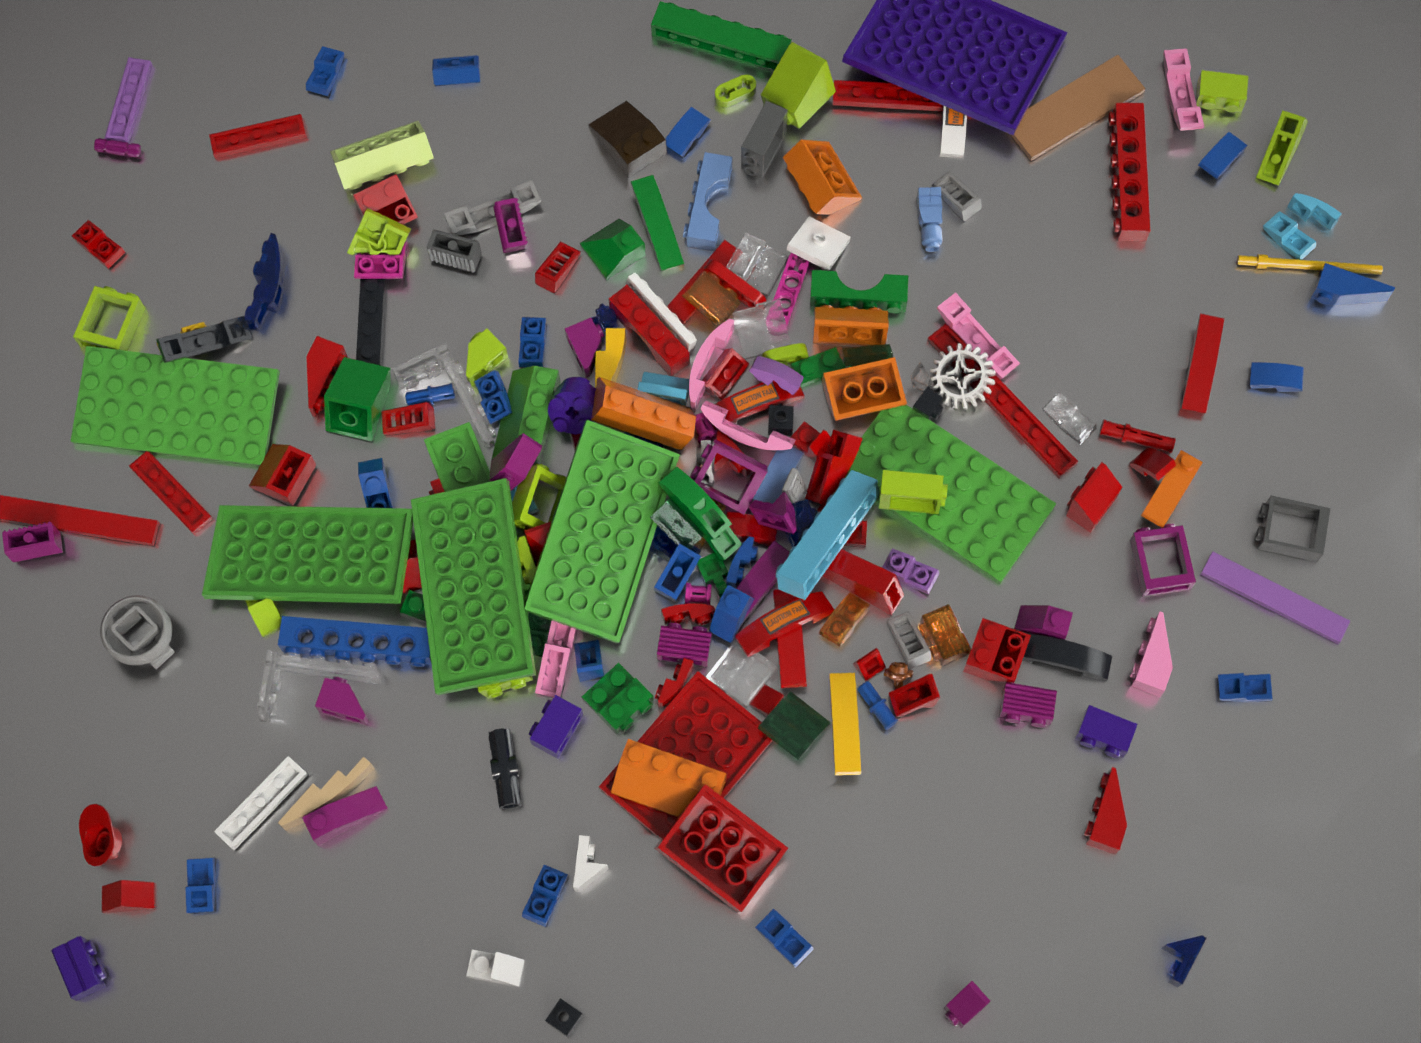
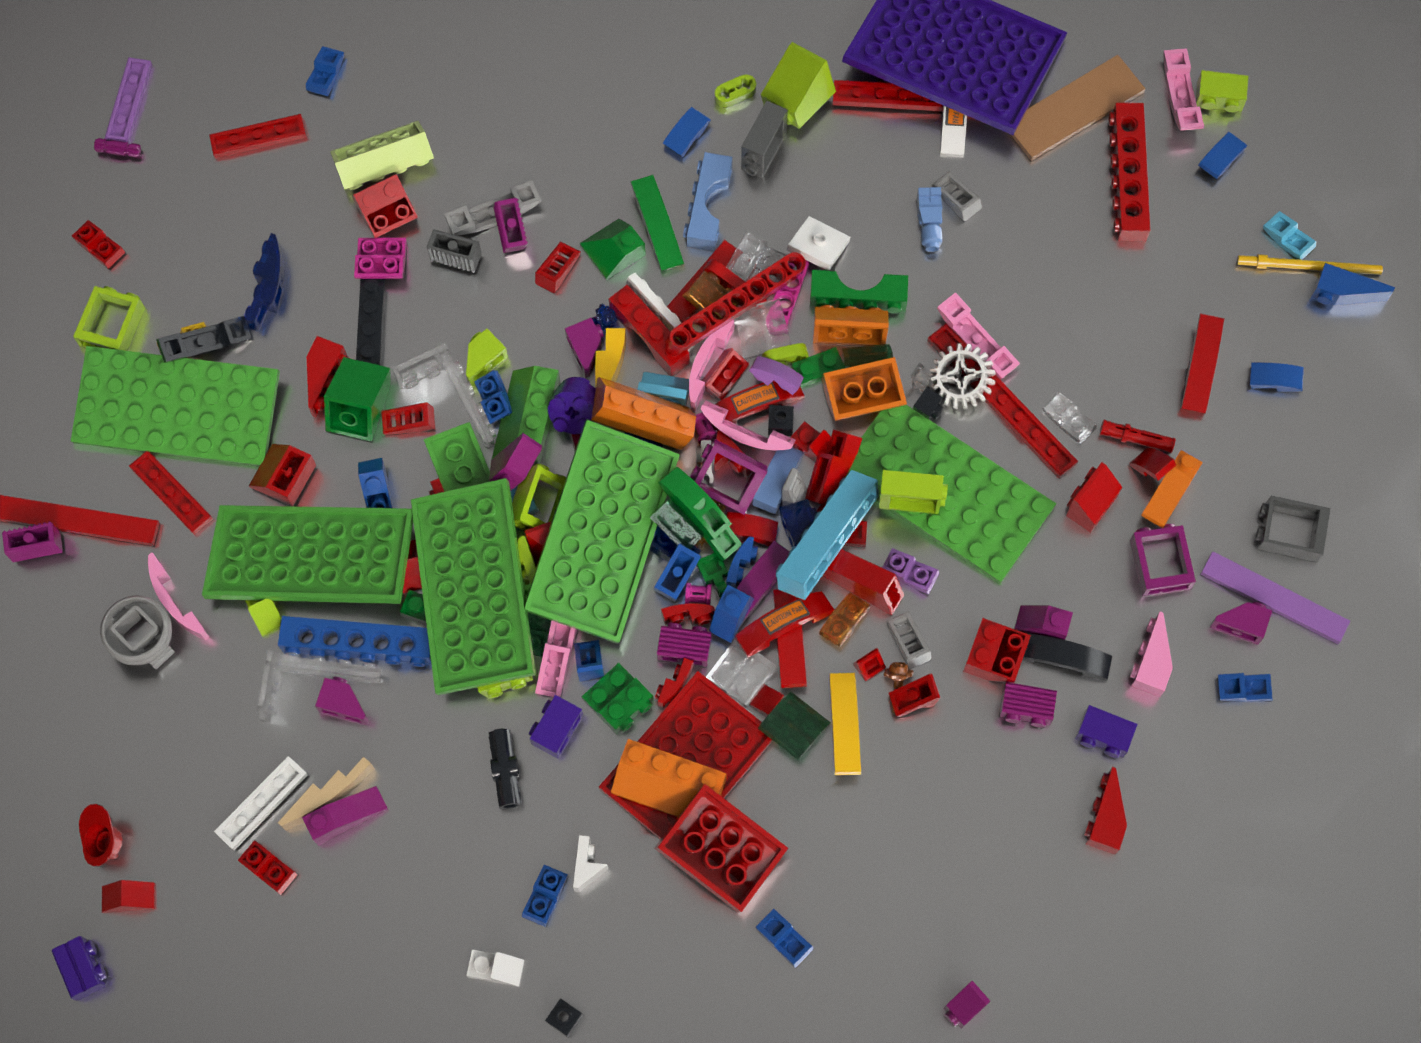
blue slope [185,857,215,913] -> none
lime slope [347,208,411,255] -> none
blue axle [405,383,455,406] -> none
blue slope [432,55,480,86] -> none
blue slope [518,317,546,367] -> none
dark brown slope [588,100,667,178] -> none
green brick [651,1,792,72] -> none
magenta slope [749,492,796,534] -> none
orange slope [783,139,862,215] -> none
blue axle [857,681,898,730] -> none
clear orange brick [918,604,971,666] -> none
clear blue slope [1162,935,1206,988] -> none
lime slope [1256,110,1308,186] -> none
medium azure slope [1287,193,1342,230] -> none
none -> bright pink slope [148,552,210,640]
none -> red slope [238,840,298,895]
none -> red beam [665,252,806,355]
none -> magenta slope [1210,602,1272,645]

